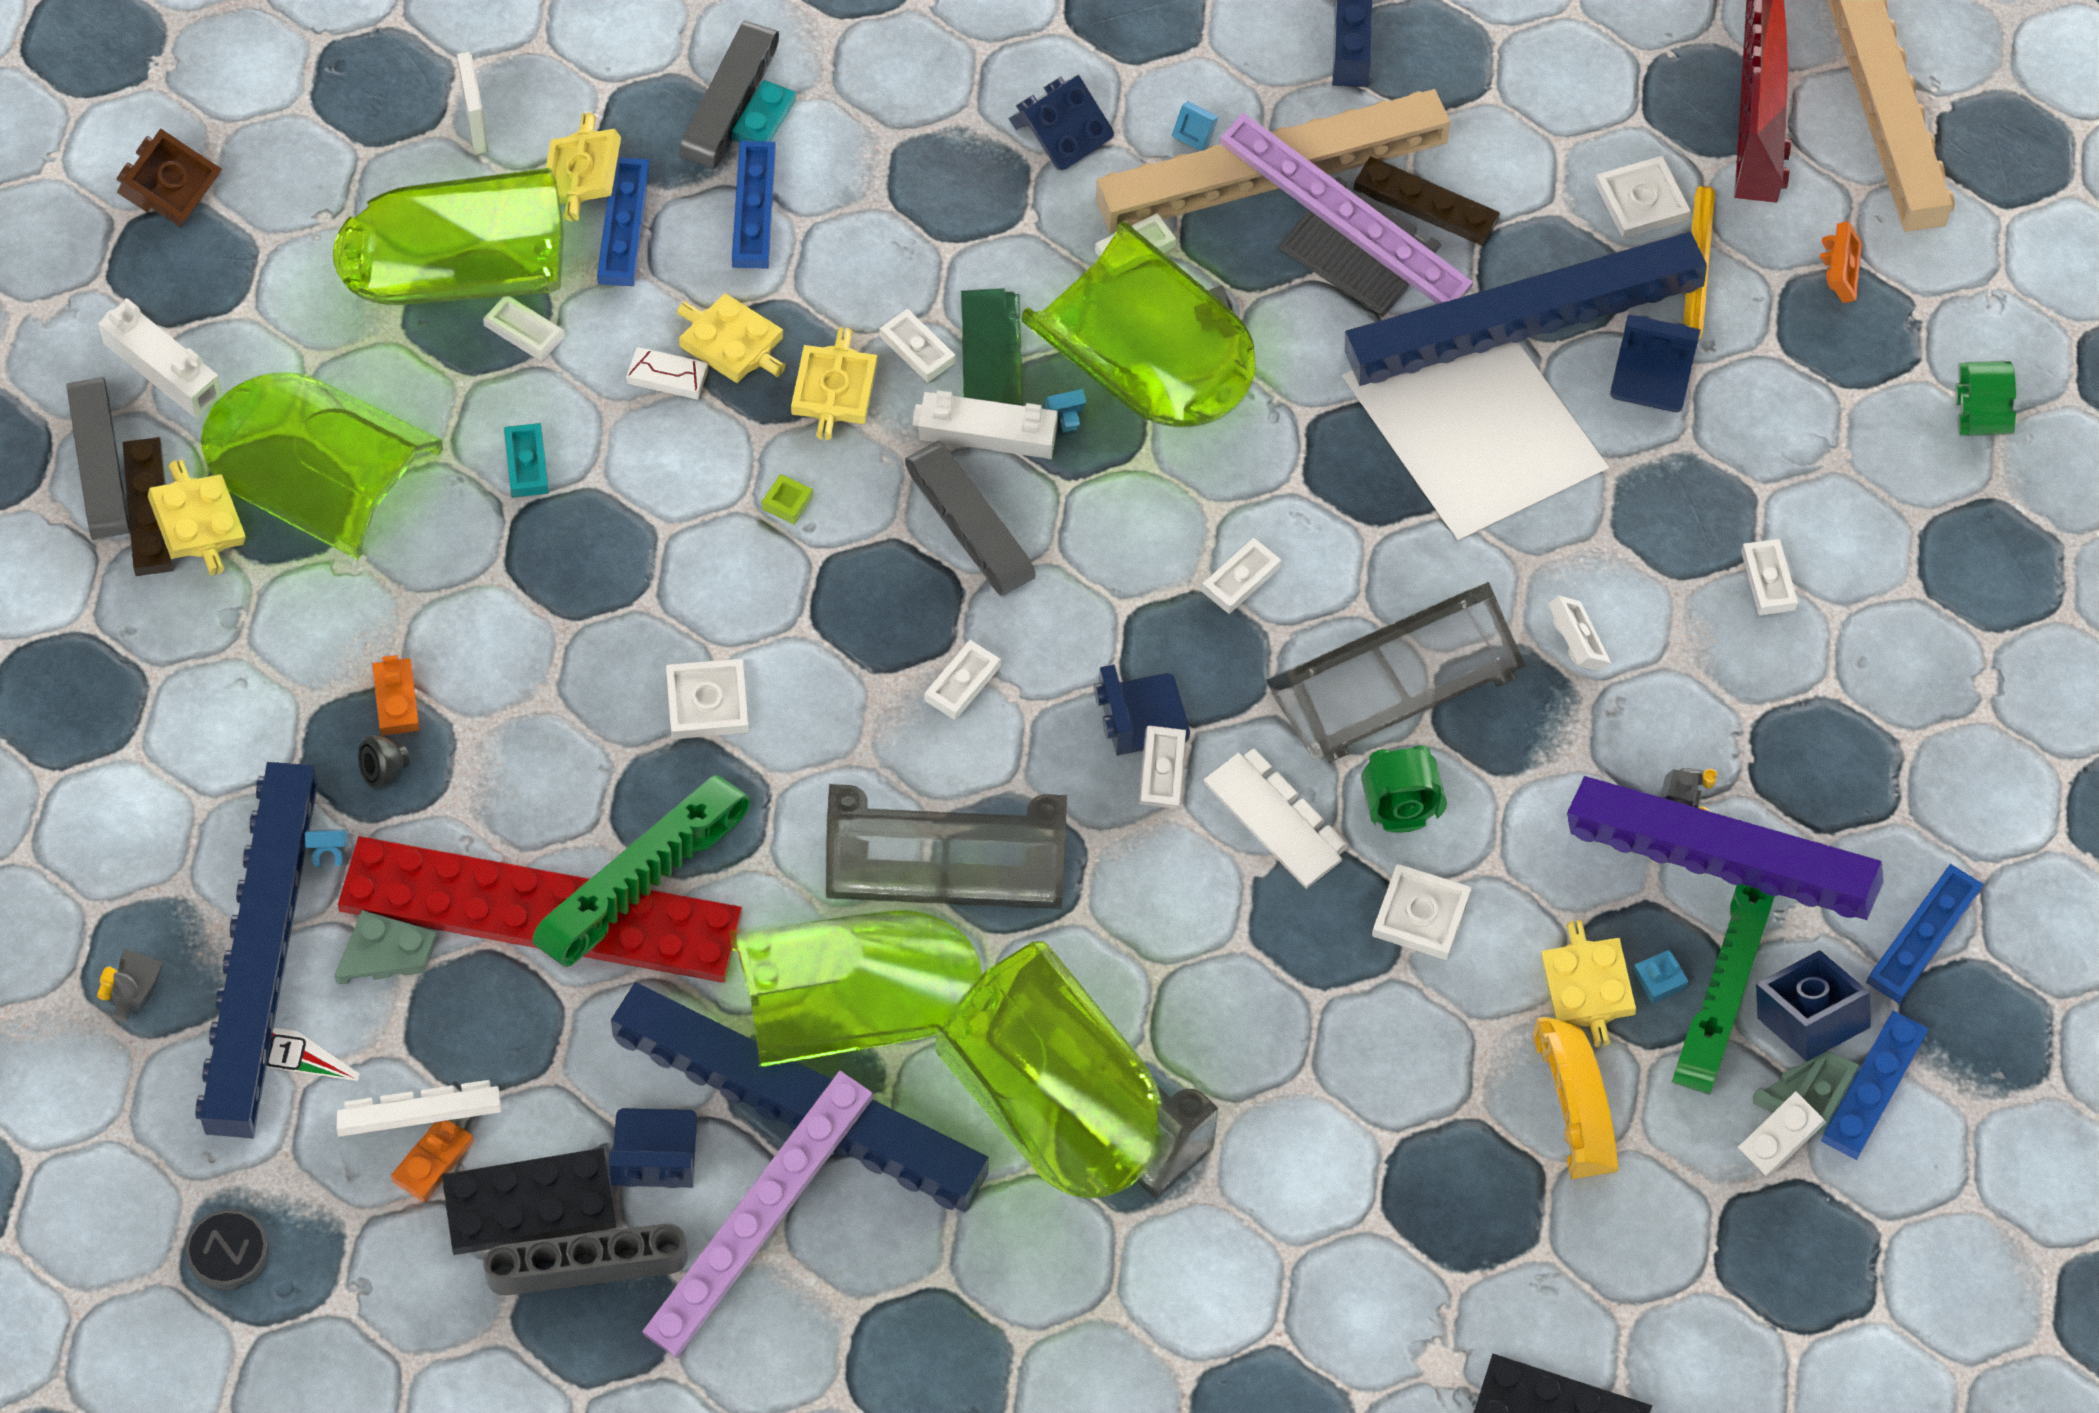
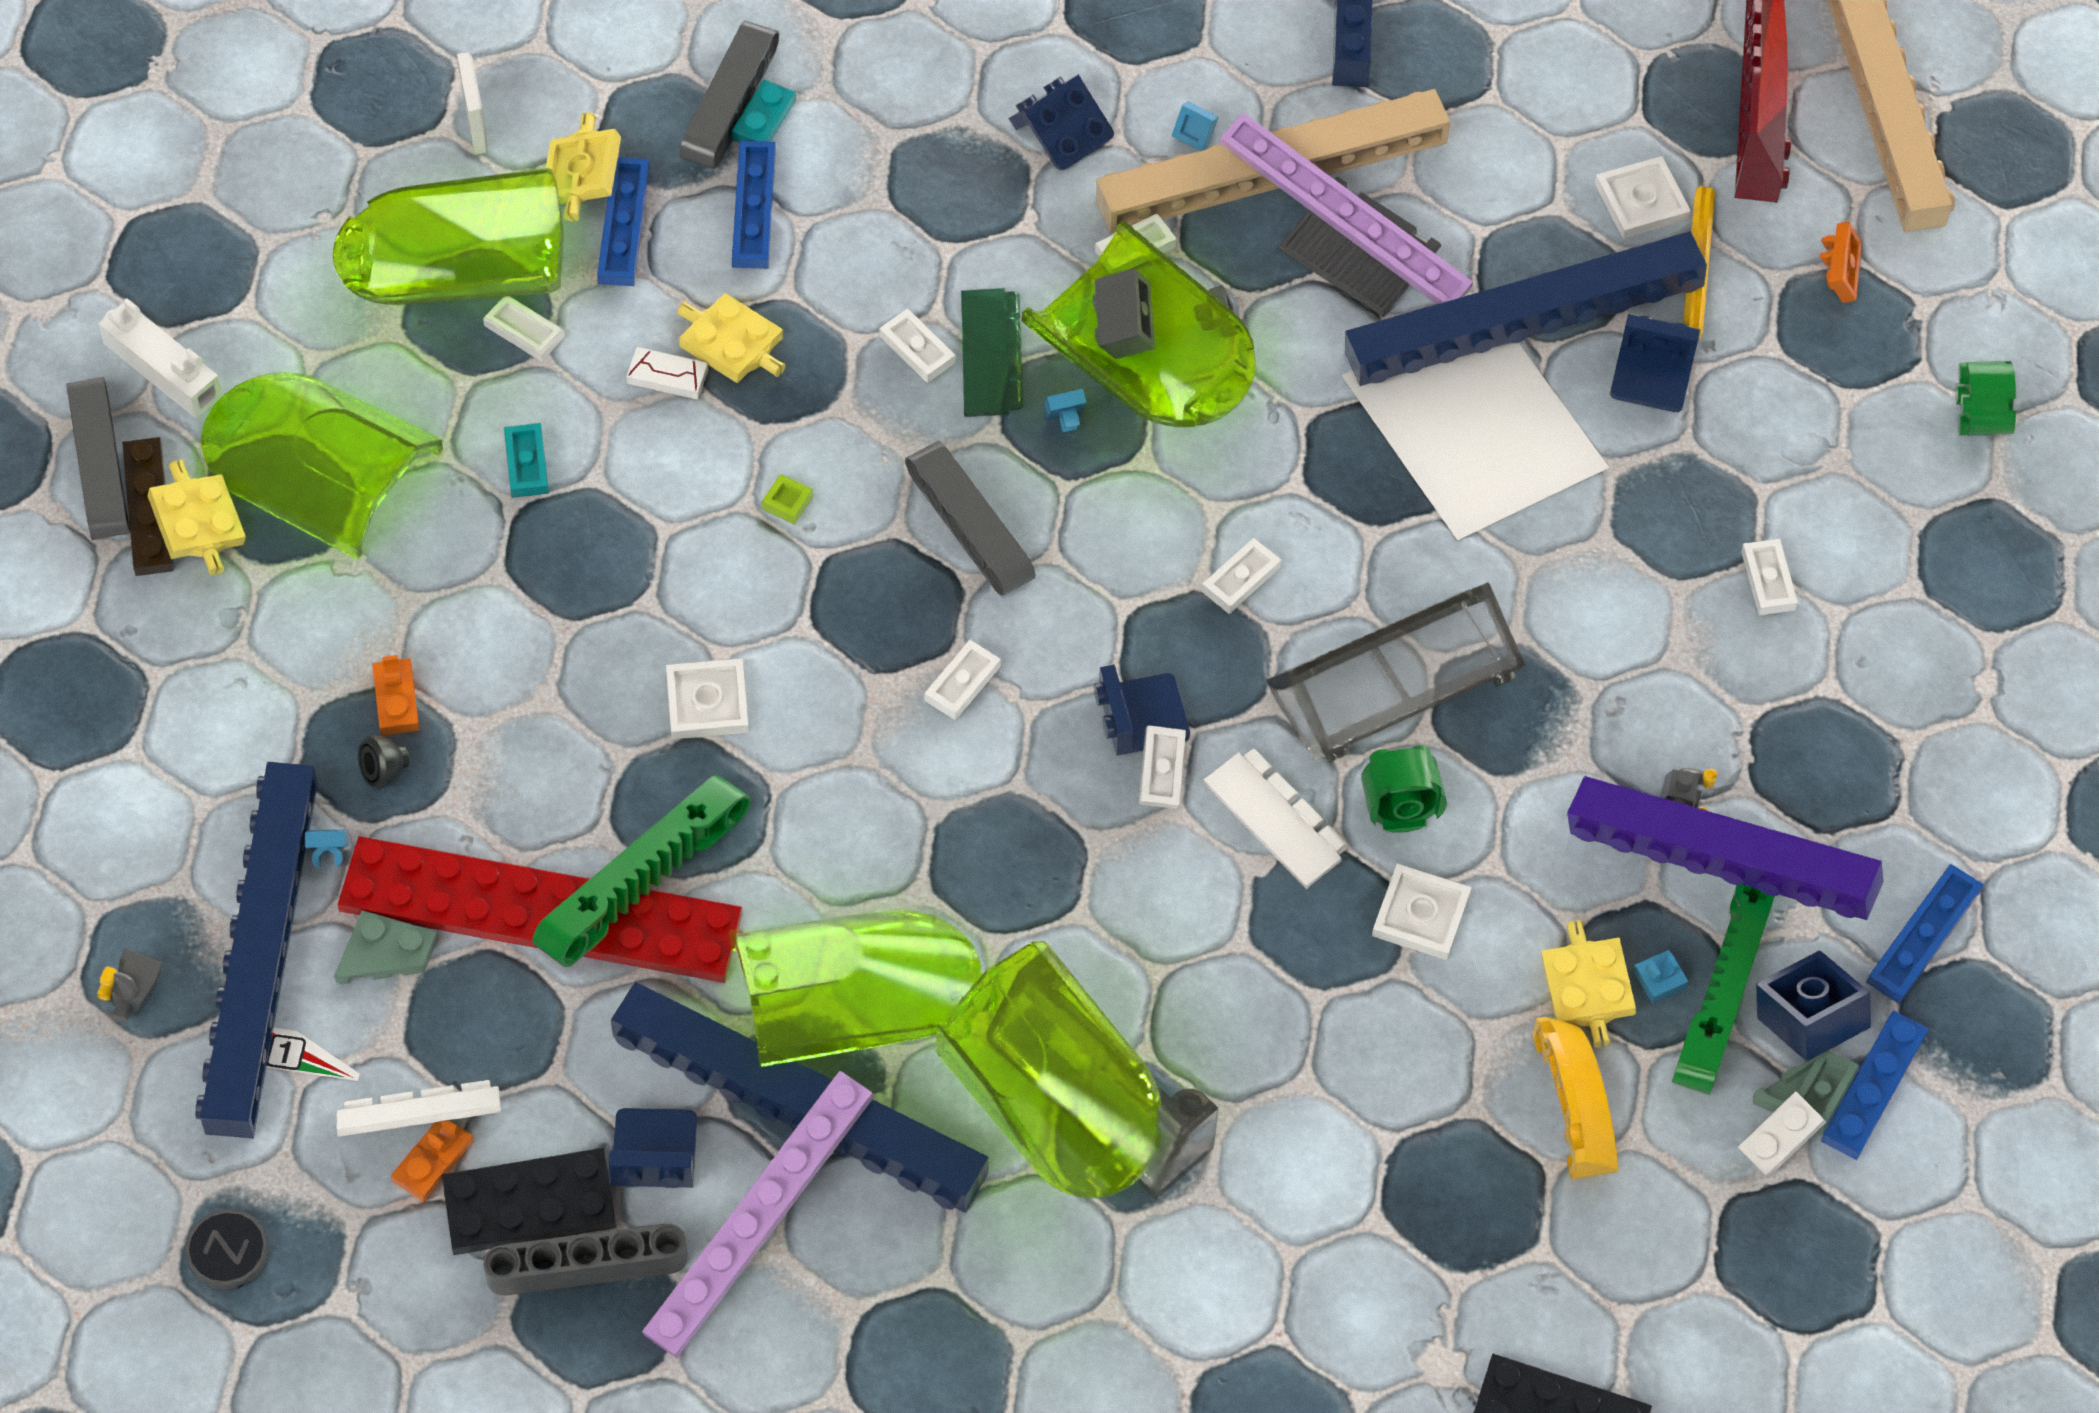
reddish brown plate [116,128,222,228] -> none
light yellow plate [791,327,877,440] -> none
windscreen [826,784,1067,909] -> none
white brick [913,390,1058,459] -> none
dark brown plate [1353,156,1500,246] -> none
white plate [1548,596,1611,671] -> none
none -> dark grey brick [1092,268,1155,359]

